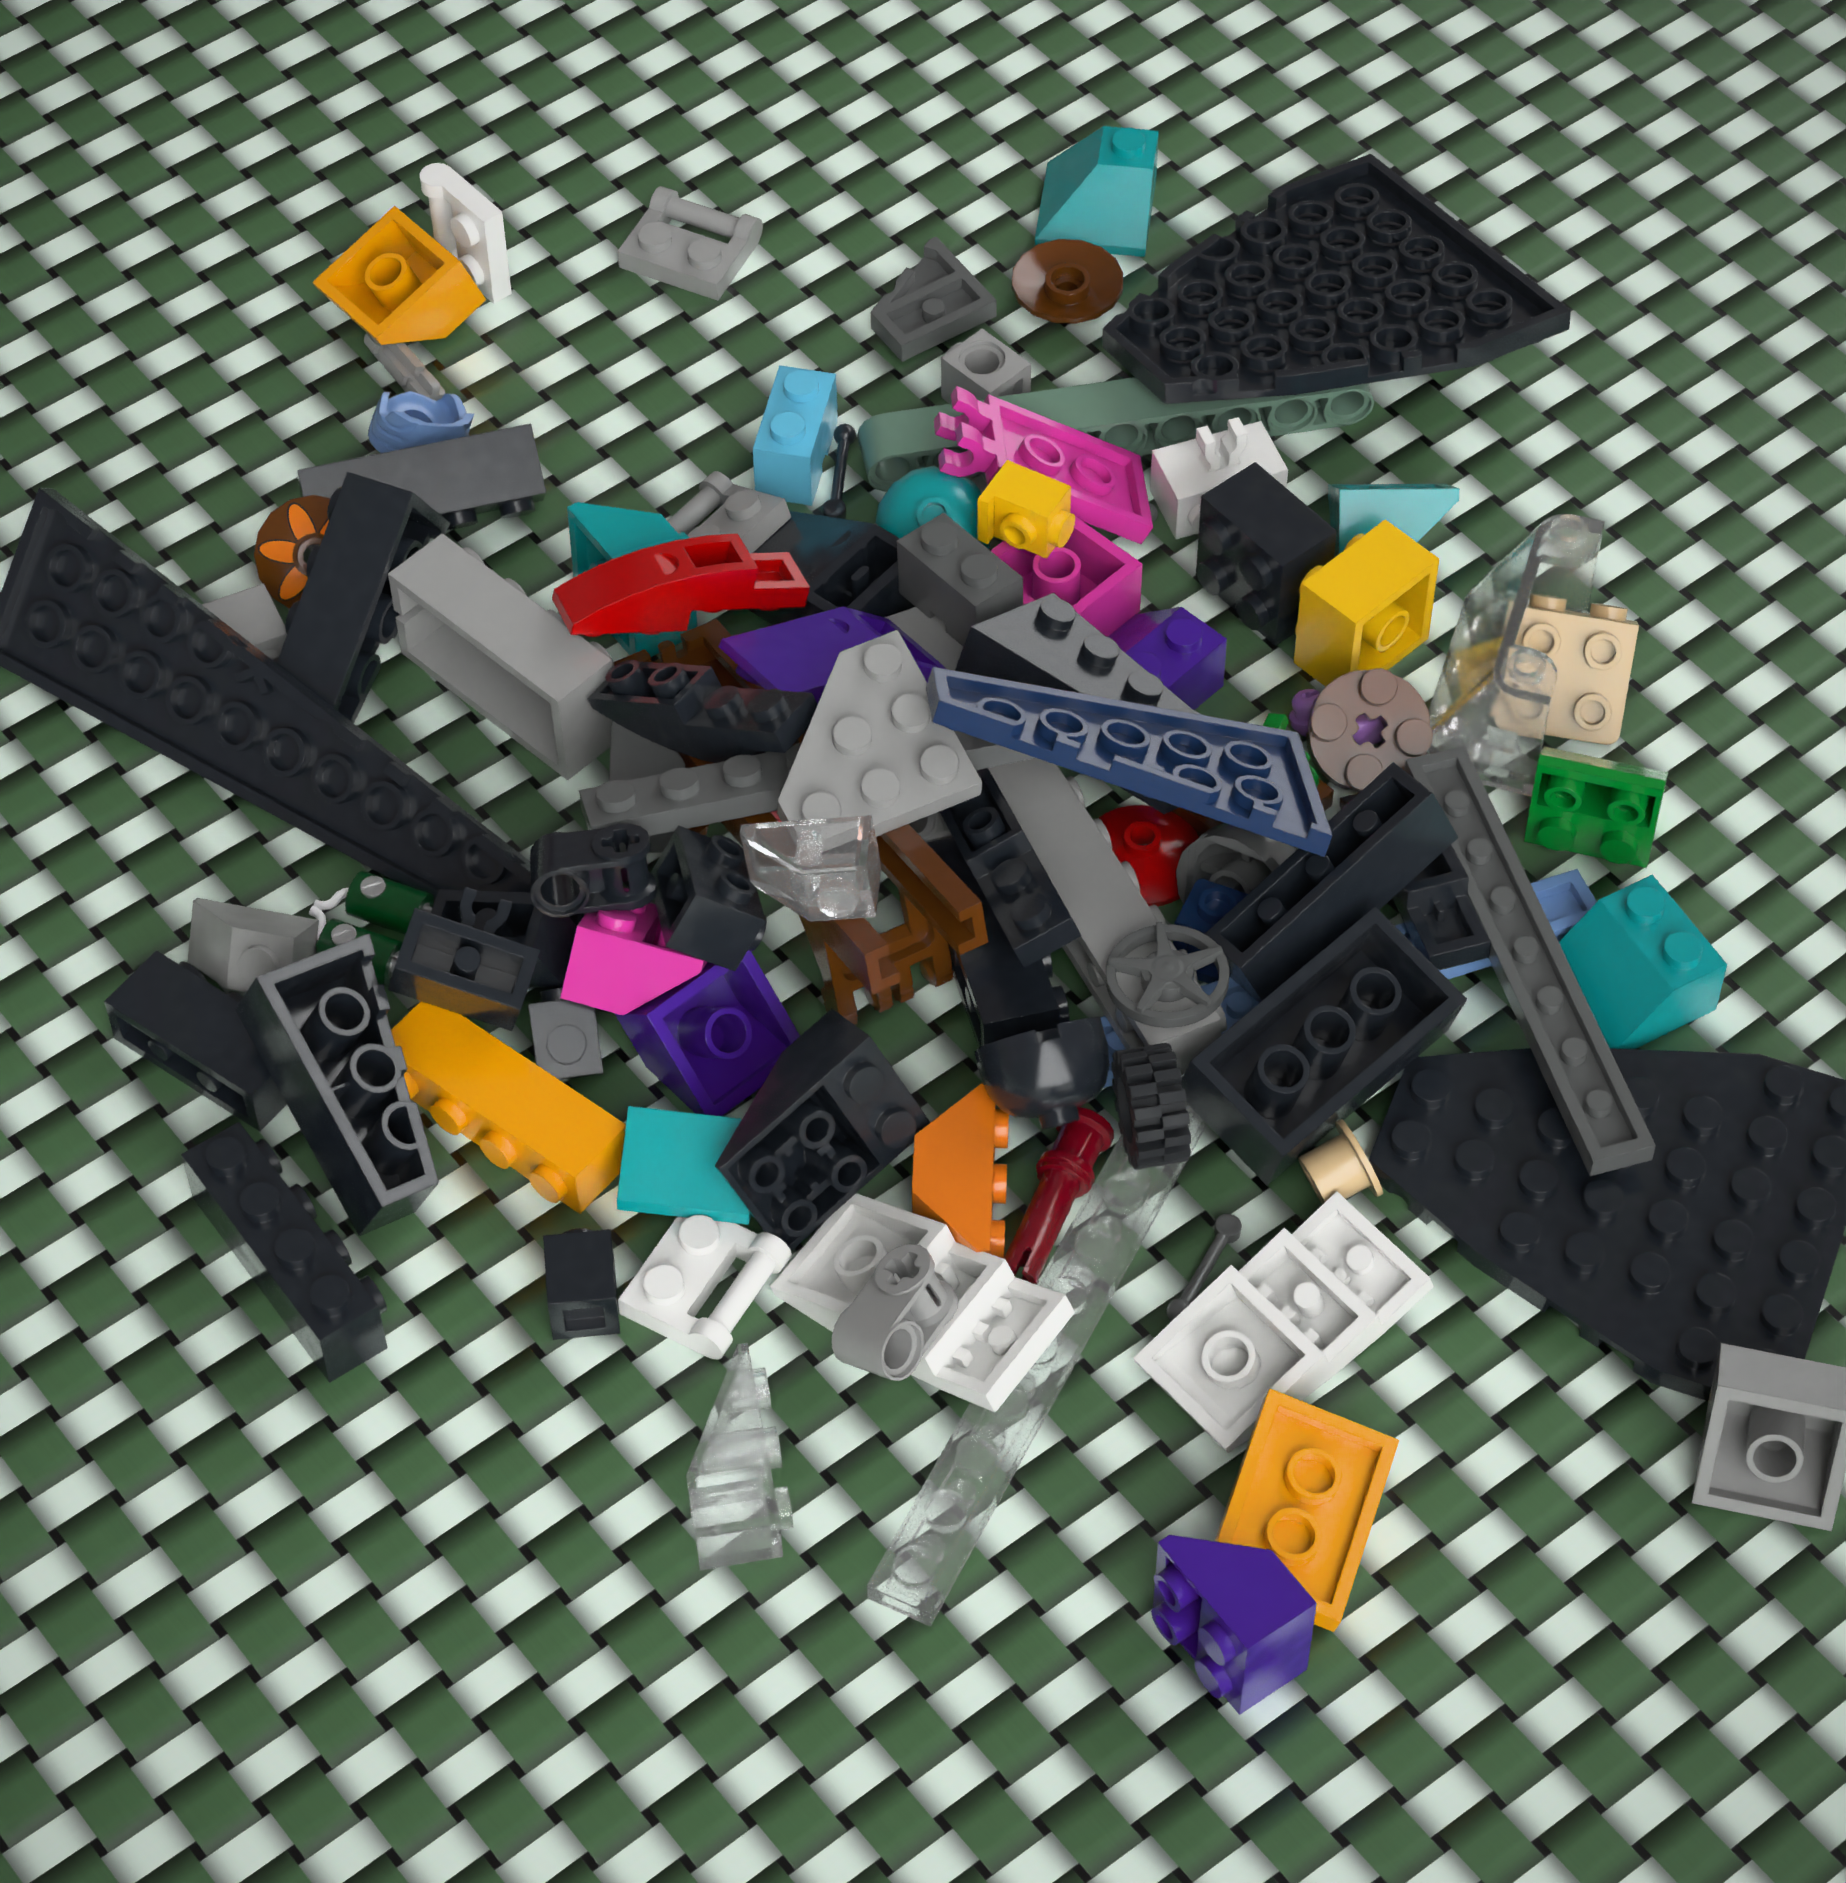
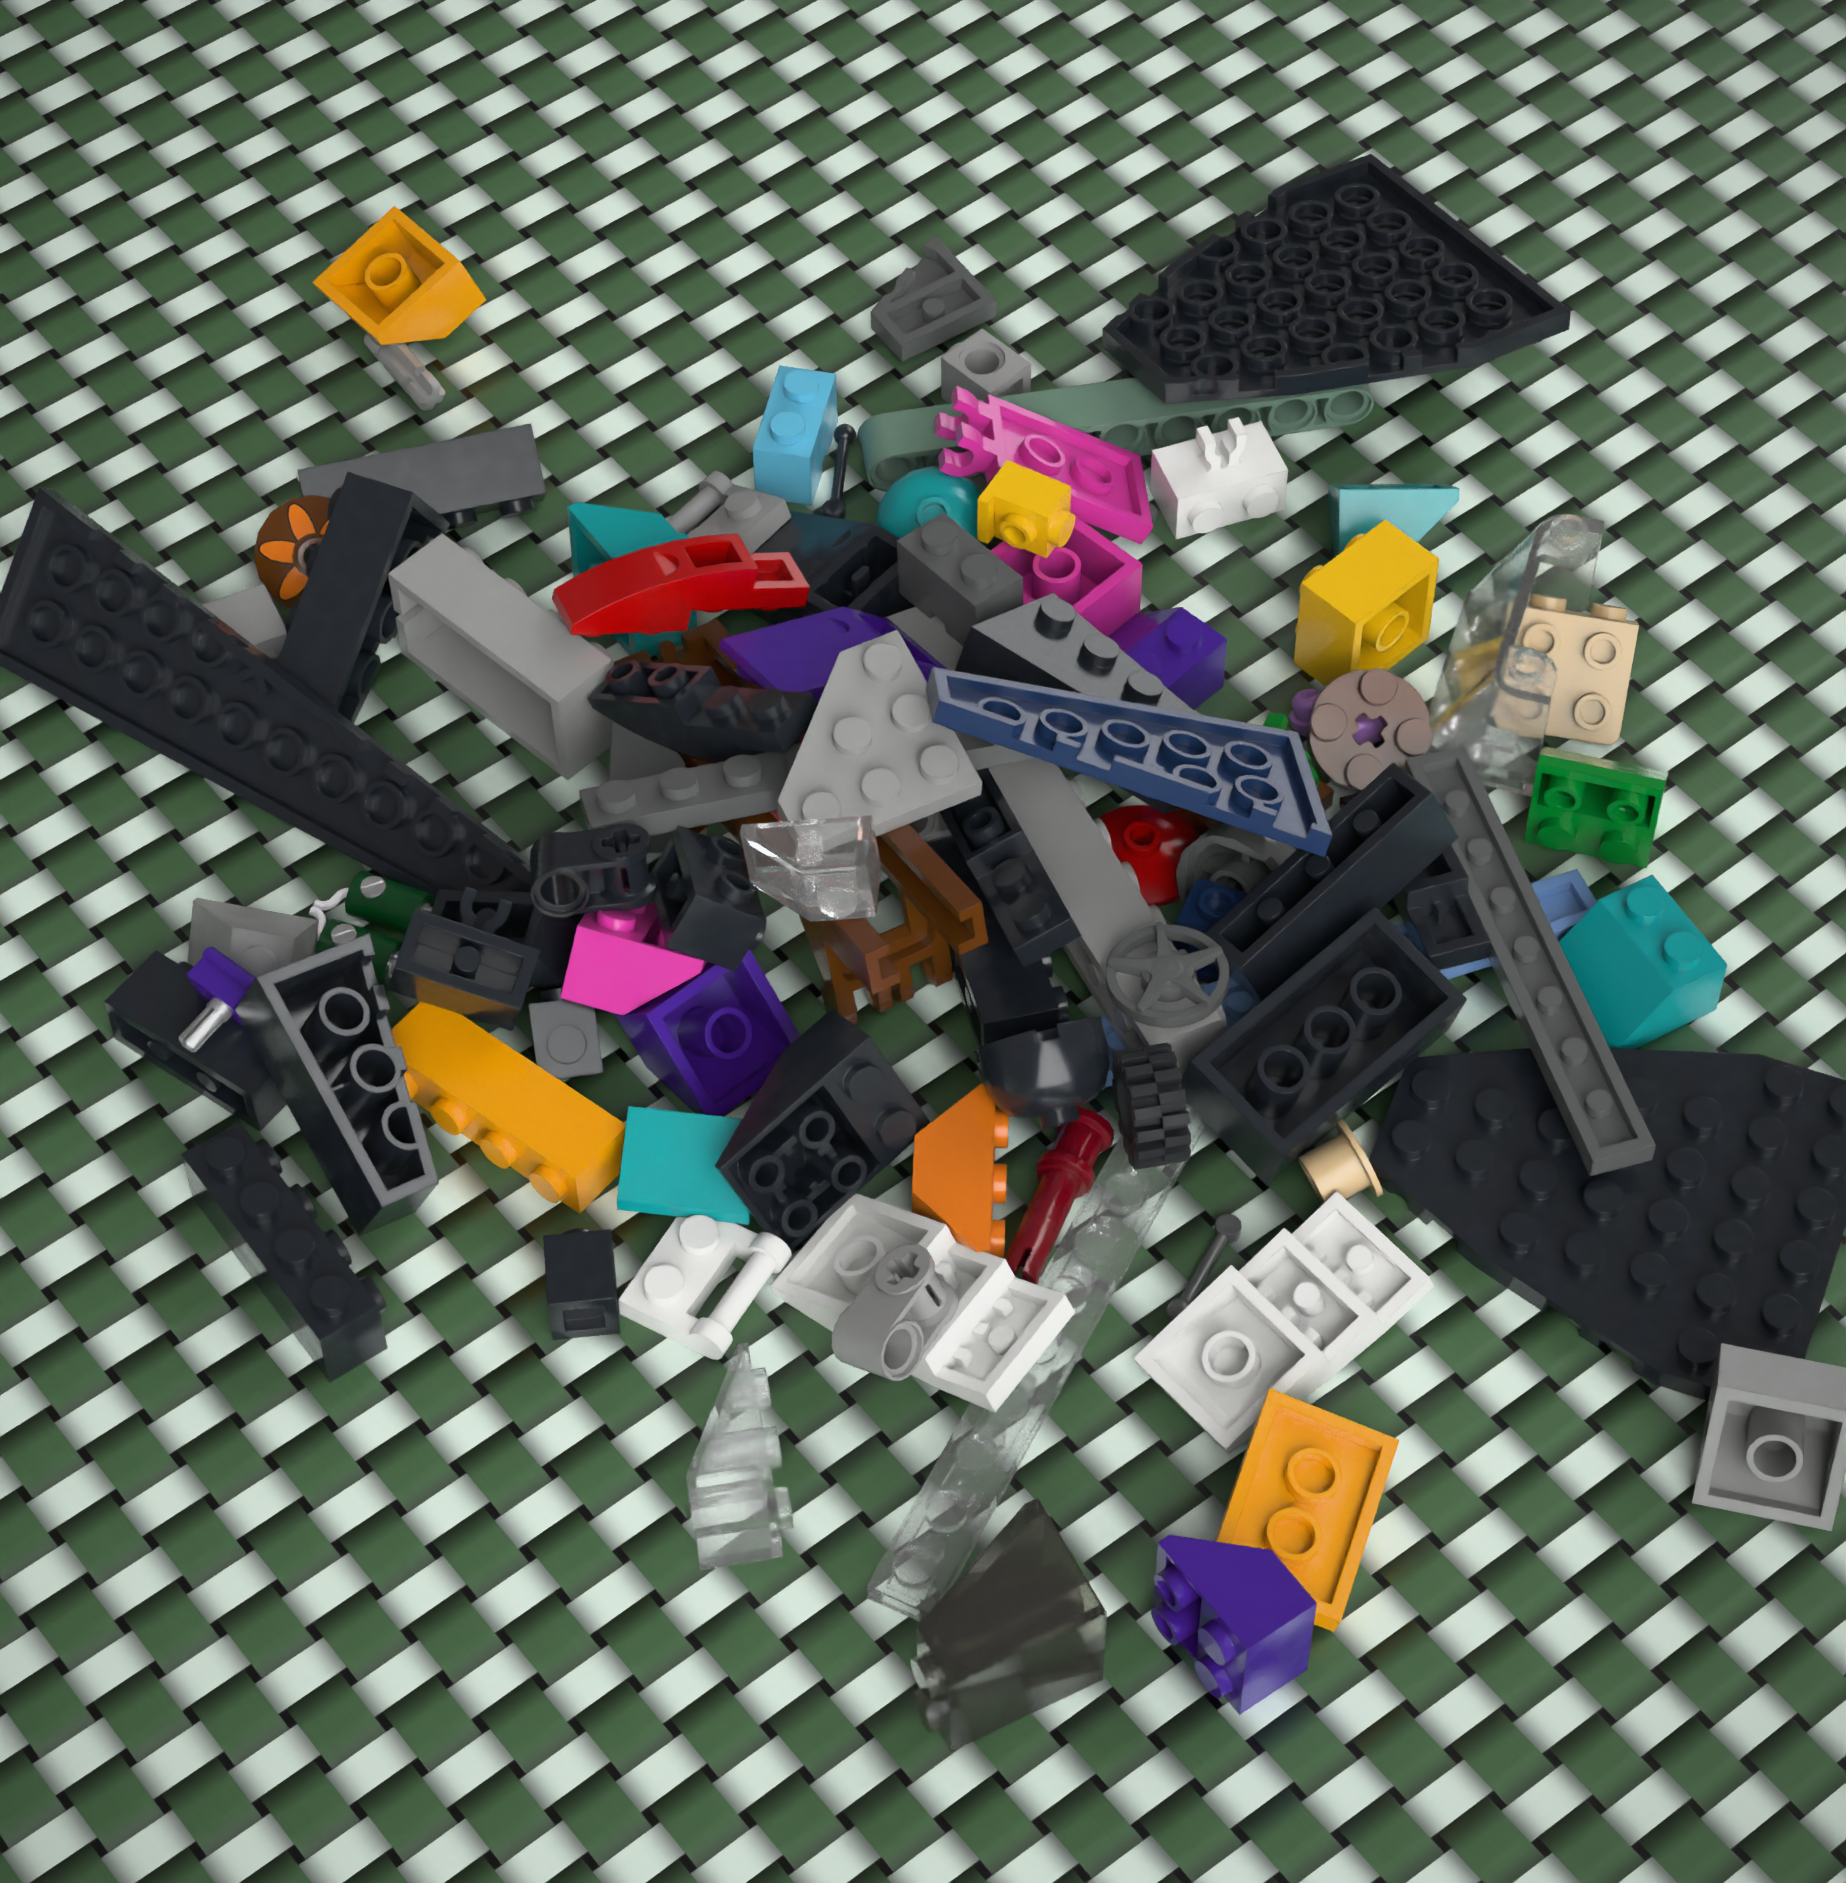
medium blue hair [368,391,474,453] -> none
white plate [420,163,512,304] -> none
light grey plate [617,186,763,301] -> none
reddish brown dish [1012,239,1123,324] -> none
teal slope [1035,126,1159,257] -> none
black brick [1196,462,1337,646] -> none
none -> dark purple piece [179,947,256,1052]
none -> clear smoke slope [911,1498,1107,1752]

